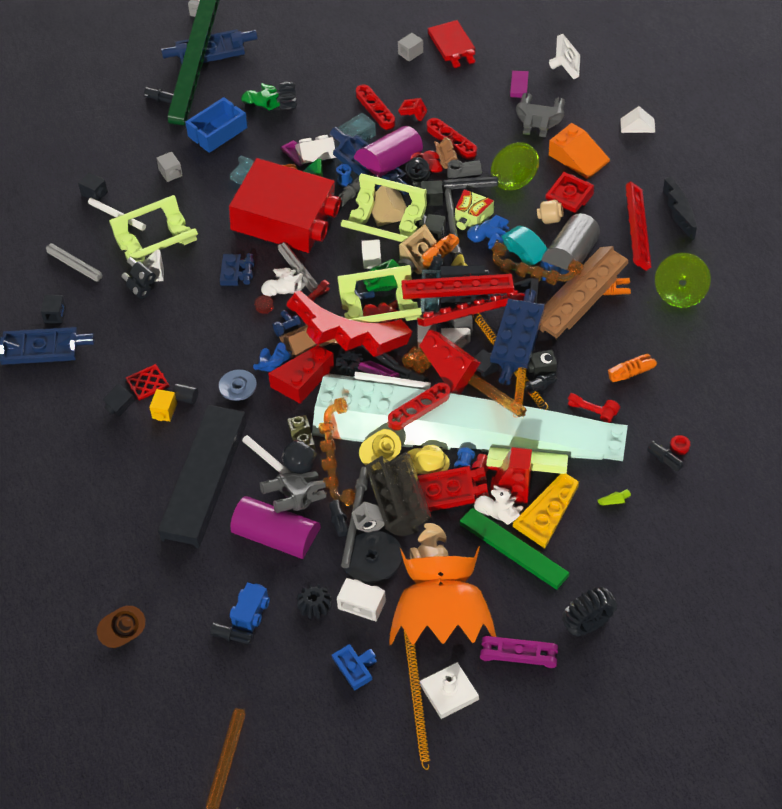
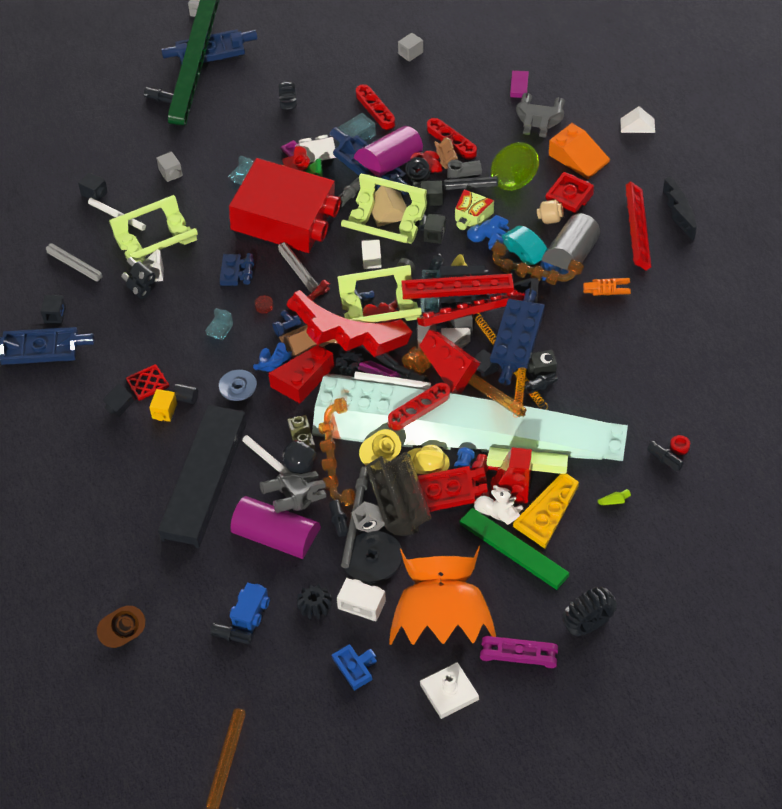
blue piece [186,97,248,153] -> none
green animal [241,83,280,111] -> none
white animal [261,268,305,297] -> none
blue bush [336,164,352,187] -> none
green slope [363,259,400,291] -> none
red bracket [398,98,427,121] -> none
tan slope [399,225,437,274] -> none
light orange piece [404,630,430,770] -> none
tan animal [410,523,449,559] -> none
orange hinge [422,234,459,269] -> none
red tile [428,20,475,68] -> none
dark grey bar [444,188,462,259] -> none
medium nougat slope [539,246,628,338] -> none
white tile [549,34,580,79] -> none
red brick [568,393,620,423] -> none
orange hinge [608,354,657,382] -> none
clear neon green dish [655,253,711,307] -> none
none -> clear light blue bracket [206,308,233,340]
none -> red plate [282,146,310,171]

